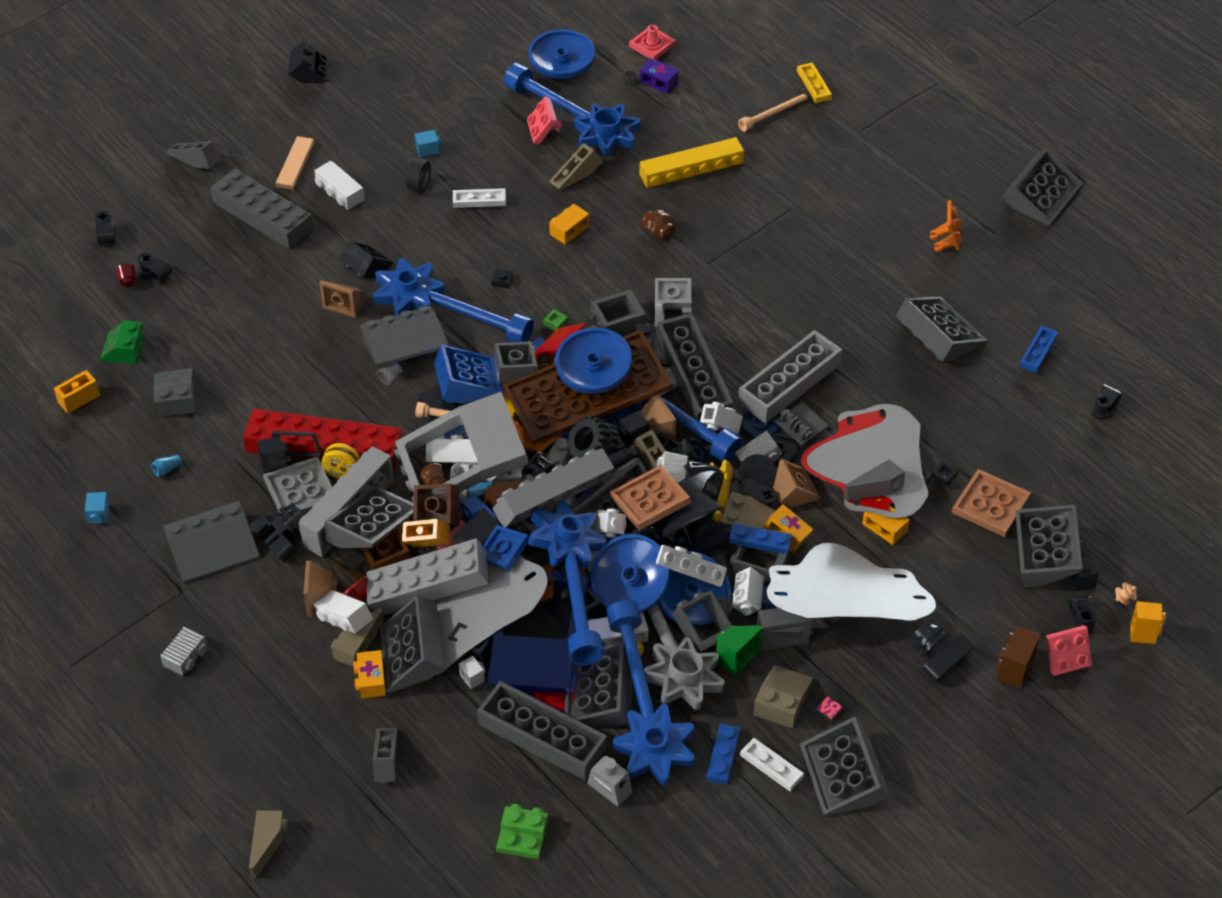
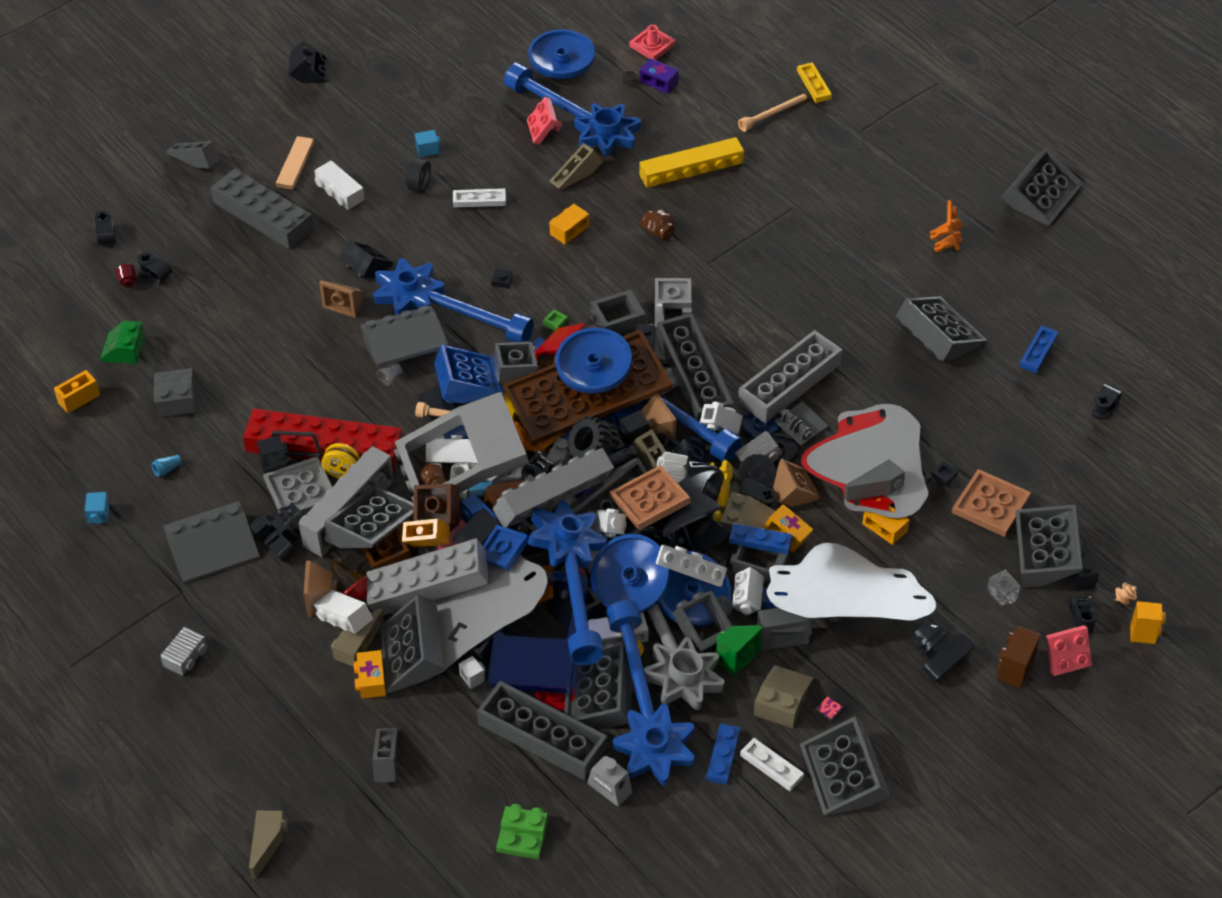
none -> clear brick [987,569,1020,606]

